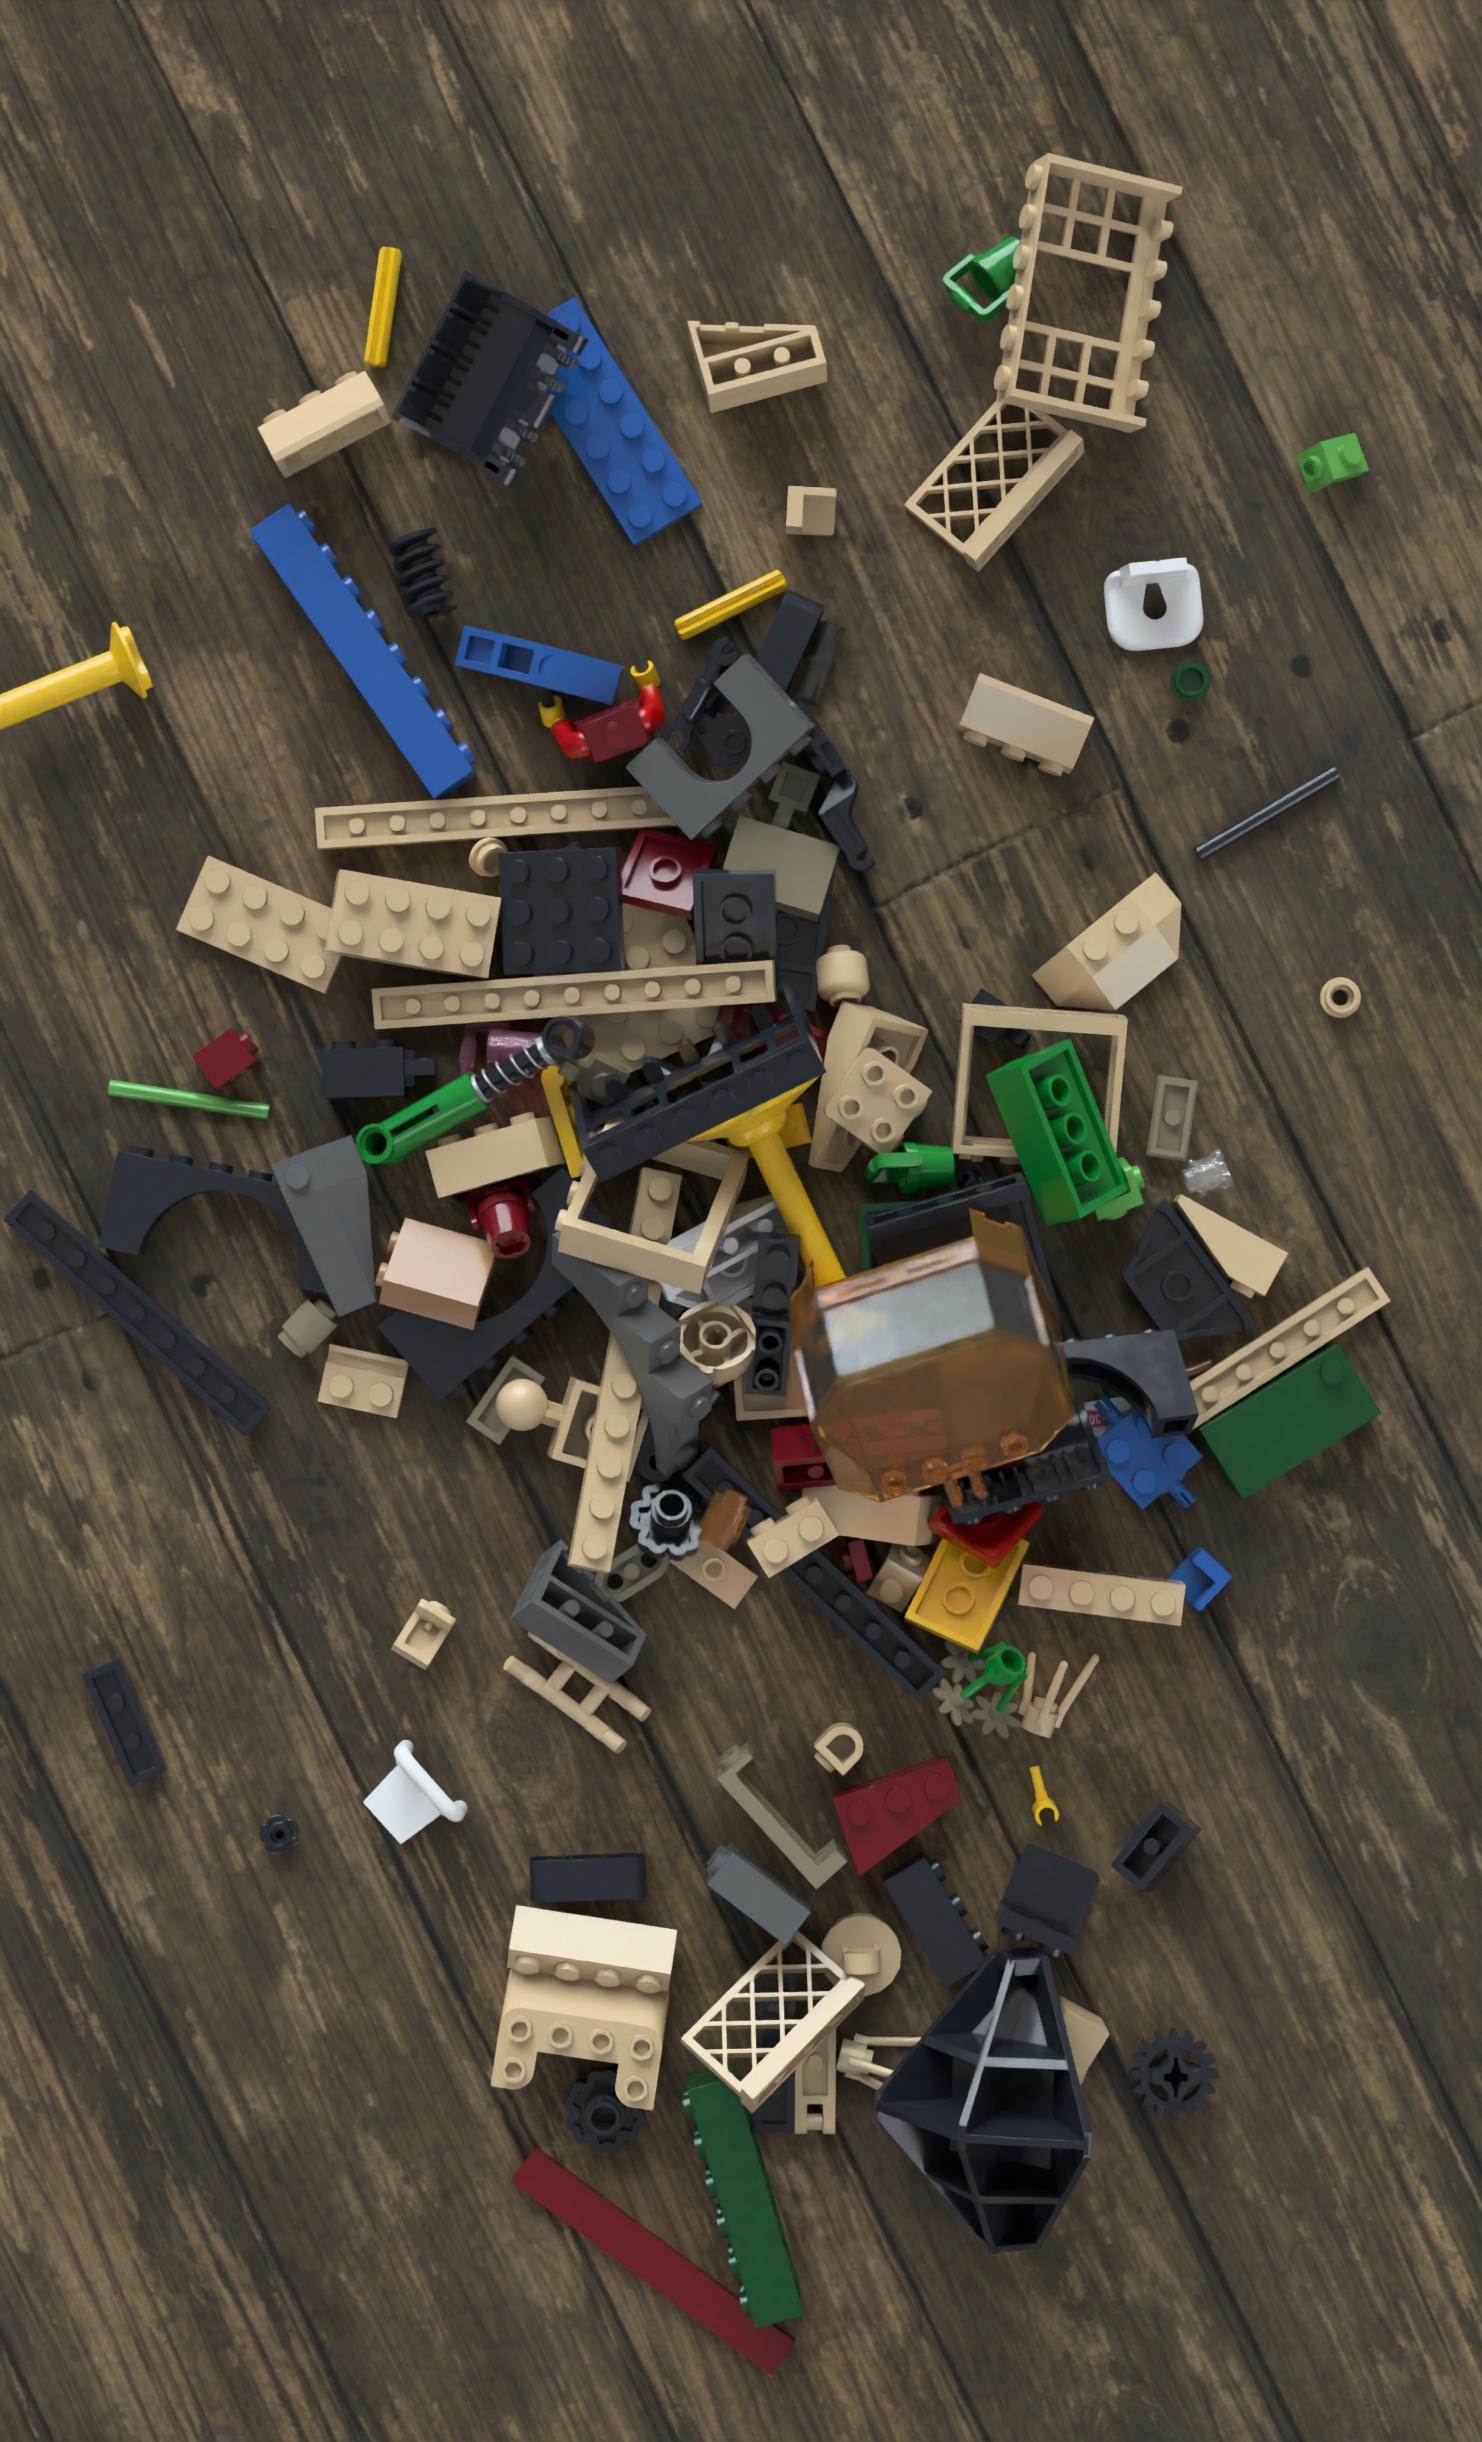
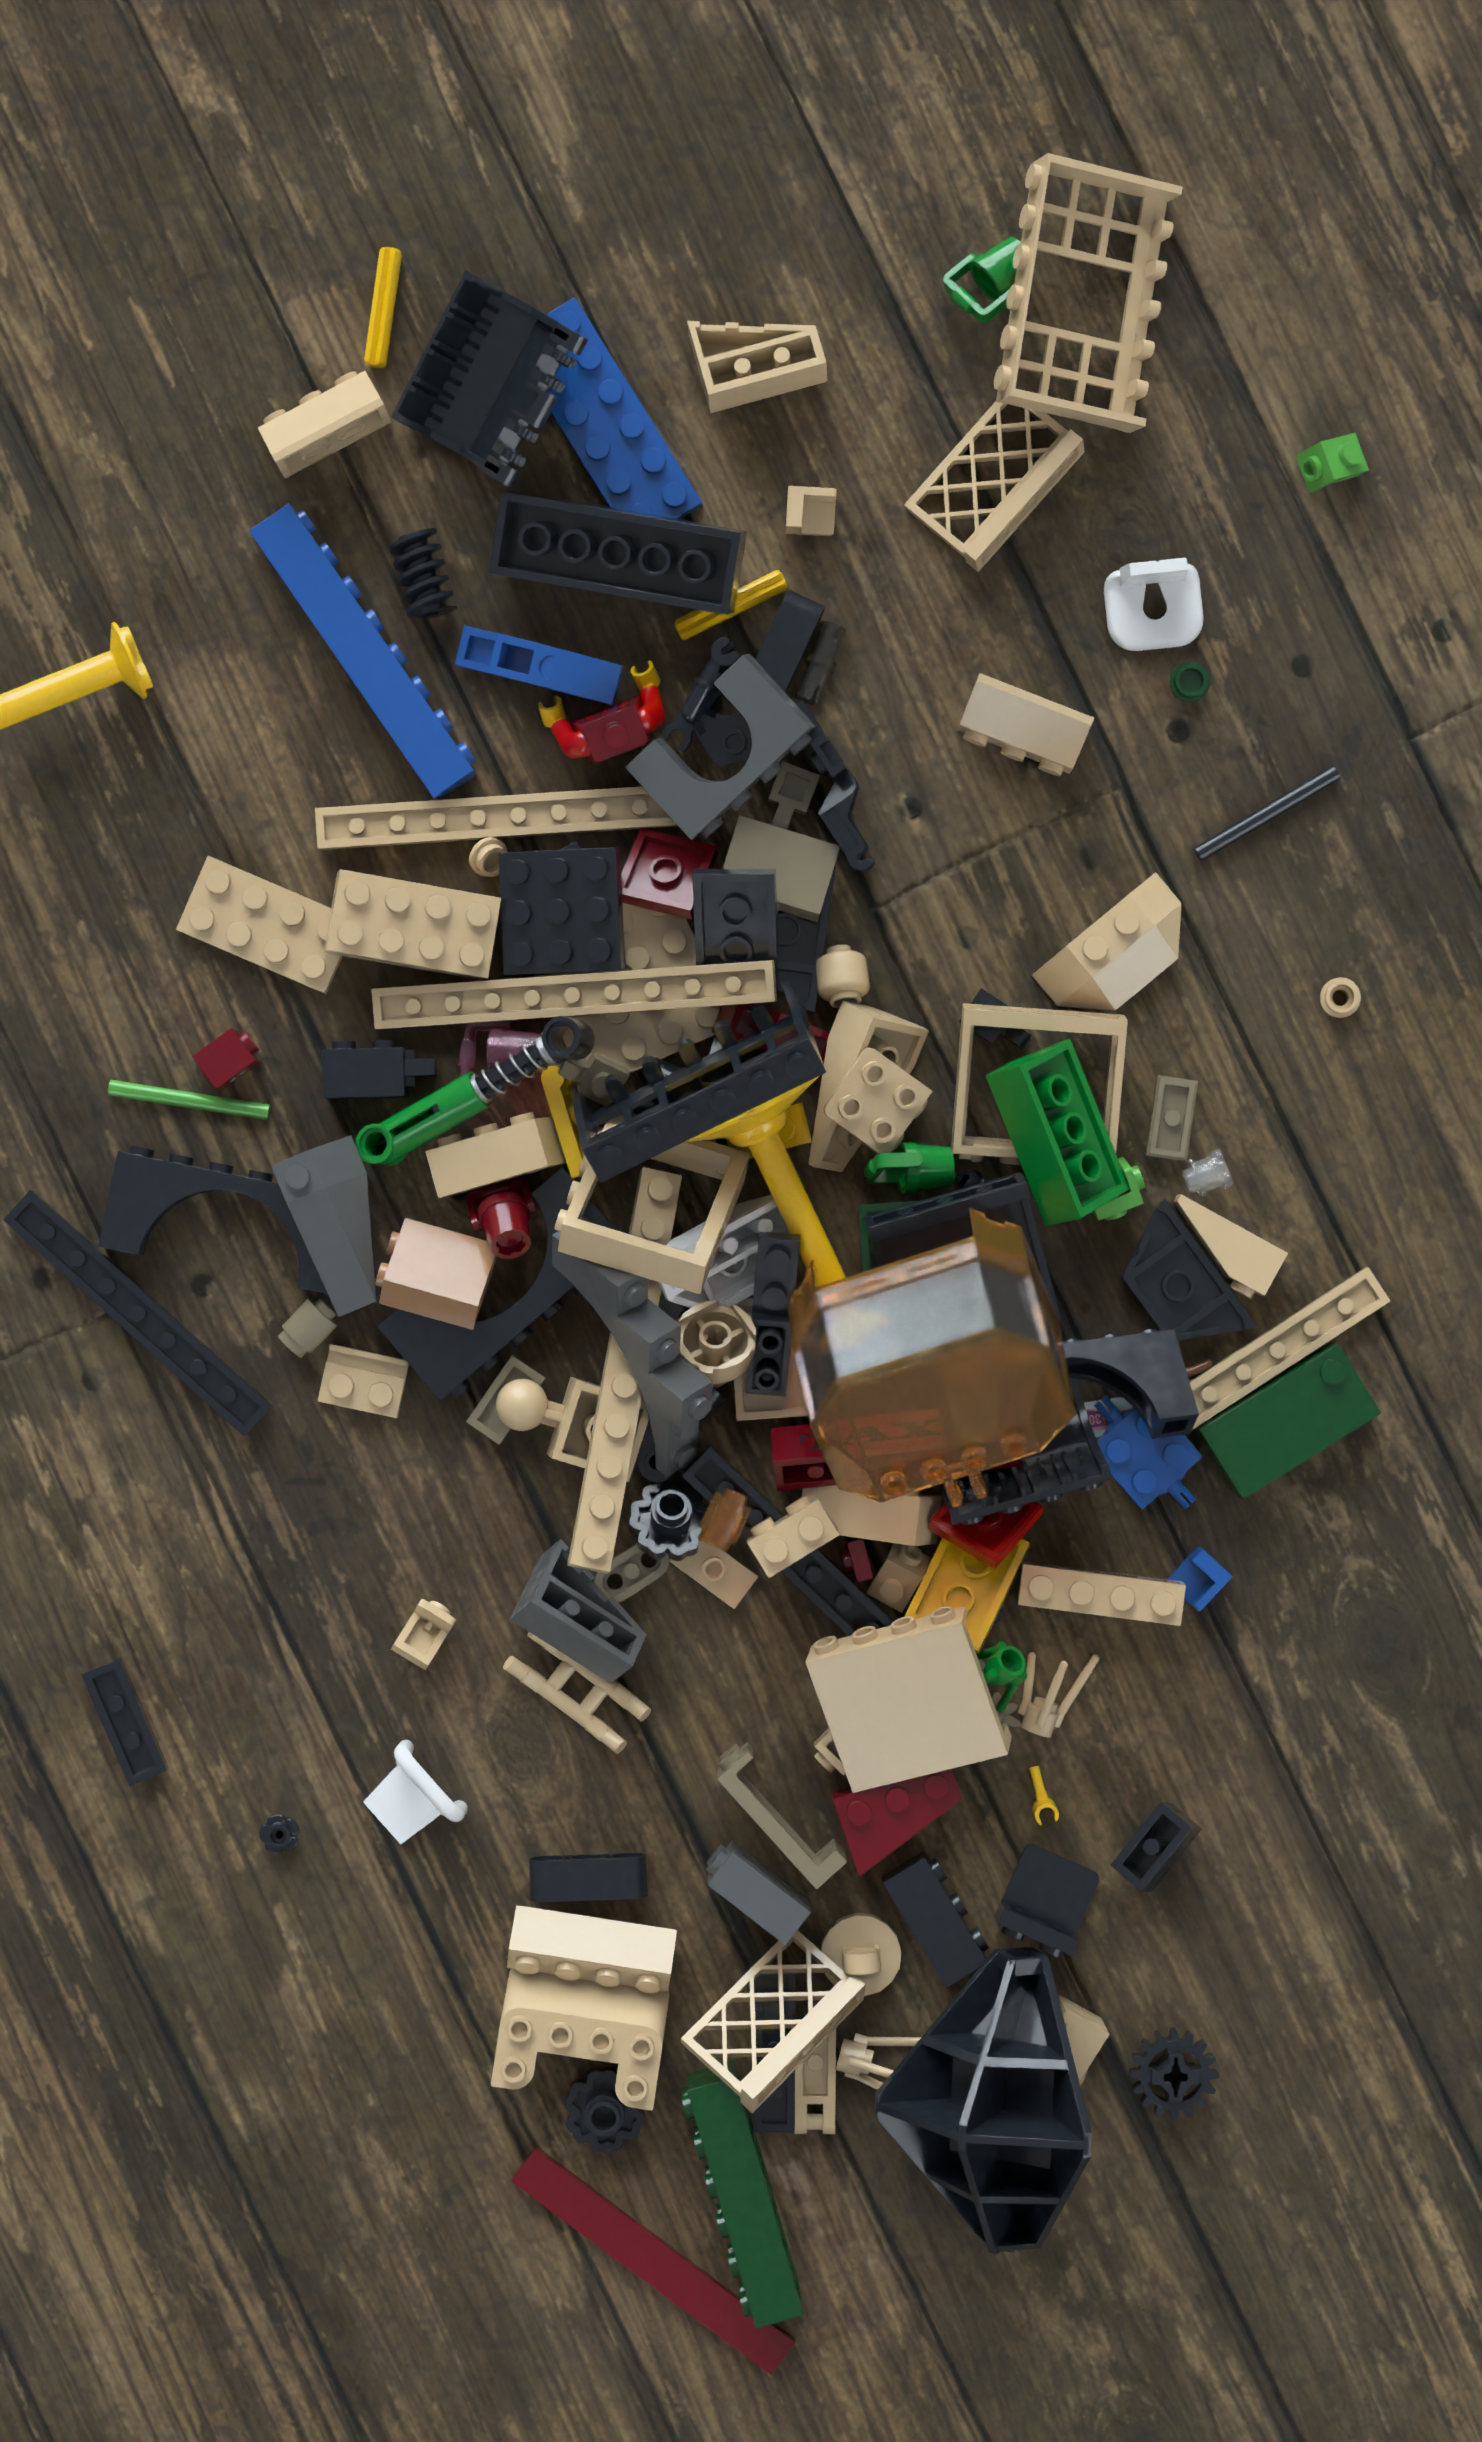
none -> black brick [489,490,747,615]
none -> tan panel [805,1606,1012,1793]

